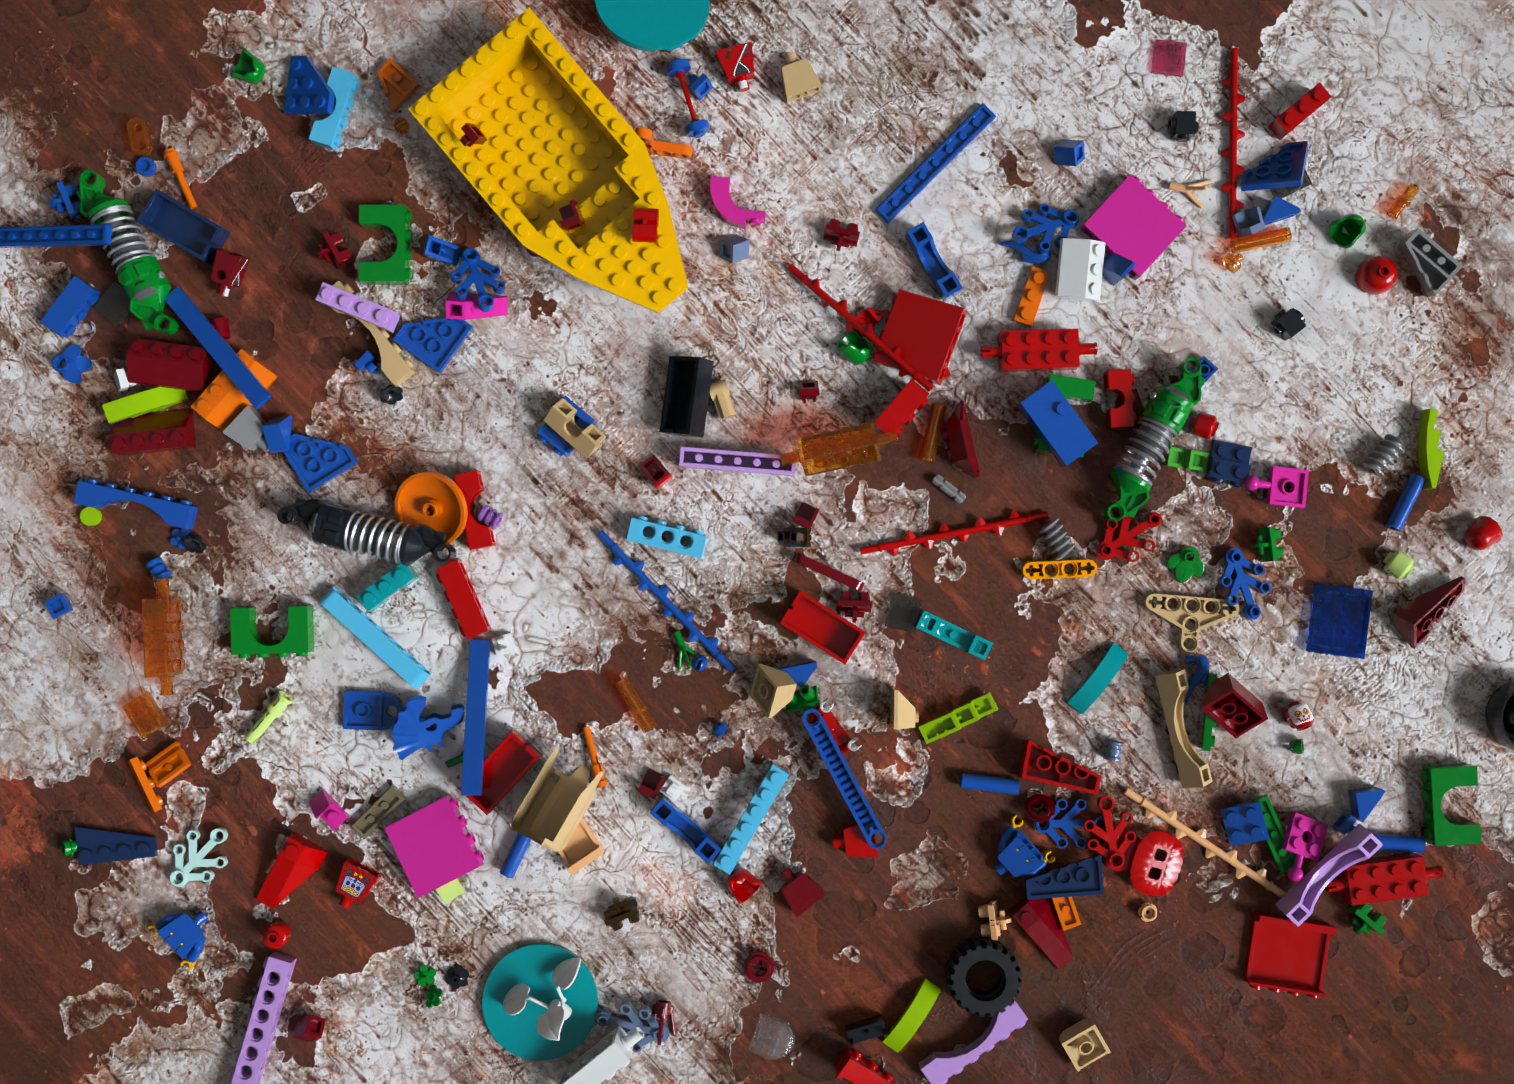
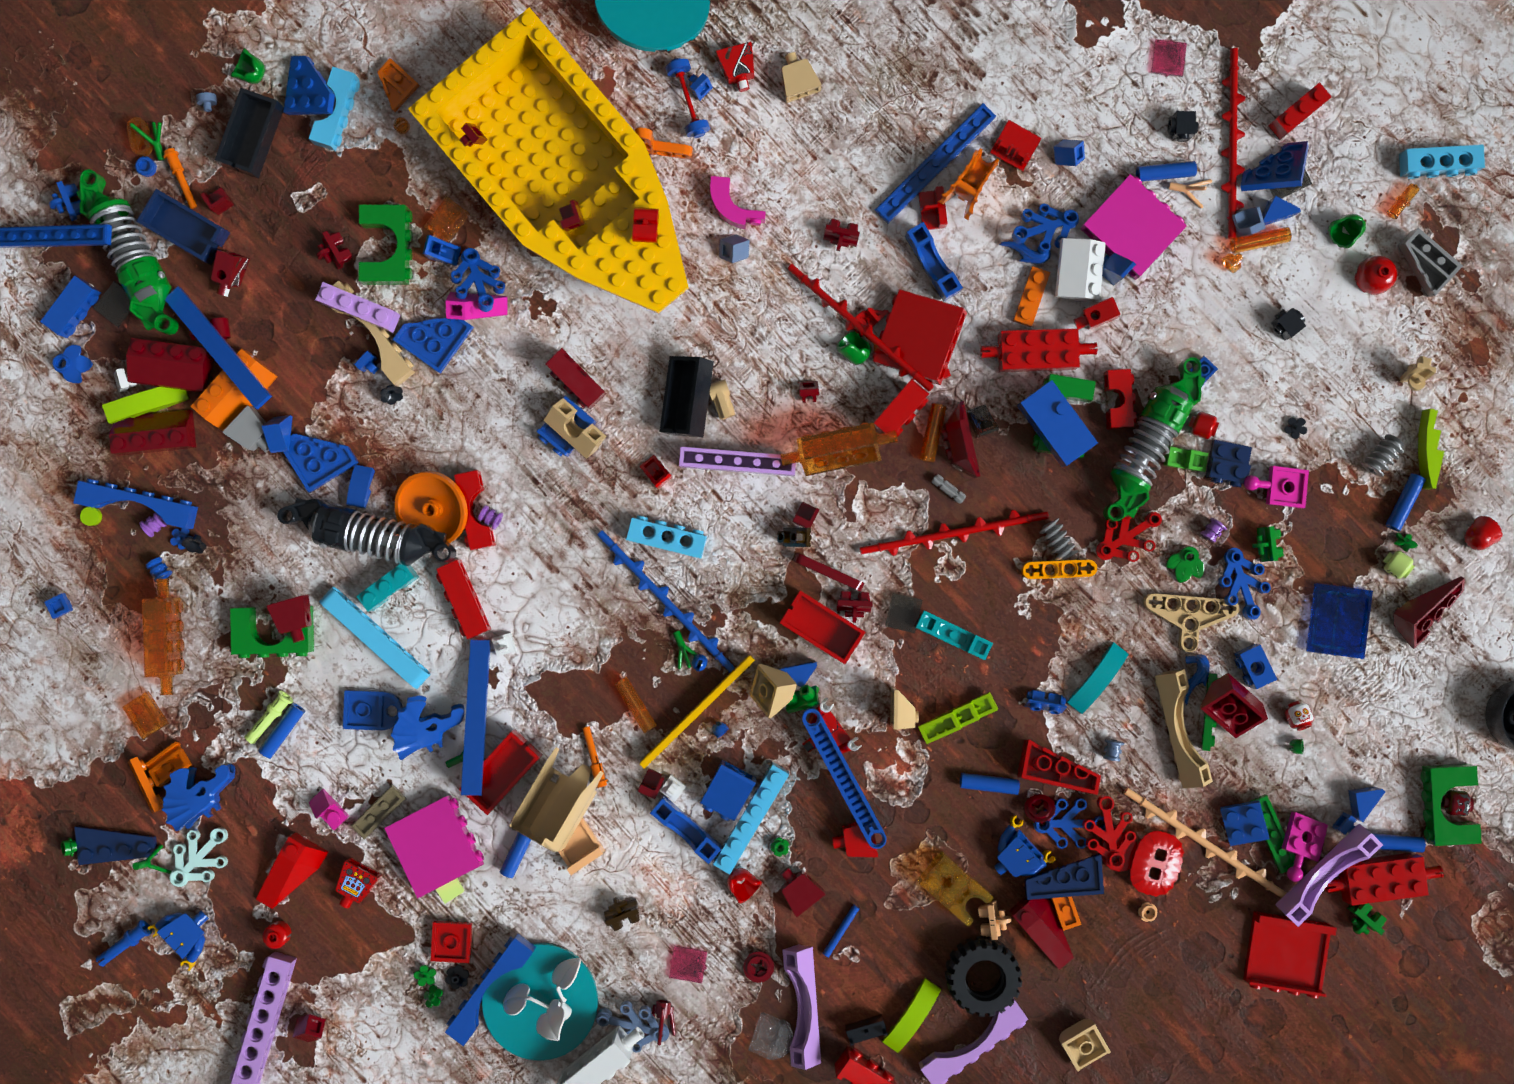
none -> blue pin [96,920,152,967]
none -> green plant [130,122,164,161]
none -> green plant [132,844,172,874]
none -> medium lavender bush [139,512,167,537]
none -> blue animal [162,764,235,831]
none -> sand blue tile [196,92,217,112]
none -> dark red panel [200,187,234,215]
none -> black piece [215,88,284,179]
none -> blue piece [258,703,305,759]
none -> dark red torso [266,595,312,643]
none -> blue slope [346,465,375,509]
none -> clear orange plate [424,196,470,243]
none -> red plate [430,921,473,963]
none -> blue arch [445,934,536,1047]
none -> dark red wedge [545,348,607,410]
none -> yellow tile [640,655,755,769]
none -> clear pink piece [669,946,708,983]
none -> blue slope [700,760,756,821]
none -> green plate [770,837,789,857]
none -> lavender arch [783,944,821,1070]
none -> blue bar [823,904,860,958]
none -> clear yellow brick [917,851,994,926]
none -> red panel [919,186,948,230]
none -> orange animal [938,148,999,221]
none -> clear smoke slope [967,404,999,438]
none -> red hinge [990,120,1042,171]
none -> blue hinge [1024,690,1067,714]
none -> red torso [1073,297,1121,330]
none -> blue piece [1136,161,1197,182]
none -> medium lavender bush [1200,518,1227,543]
none -> blue brick [1234,644,1278,689]
none -> black plant [1284,417,1307,439]
none -> green plant [1394,532,1418,552]
none -> medium azure brick [1399,145,1485,179]
none -> tan hips [1399,356,1436,391]
none -> dark red head [1441,790,1474,816]

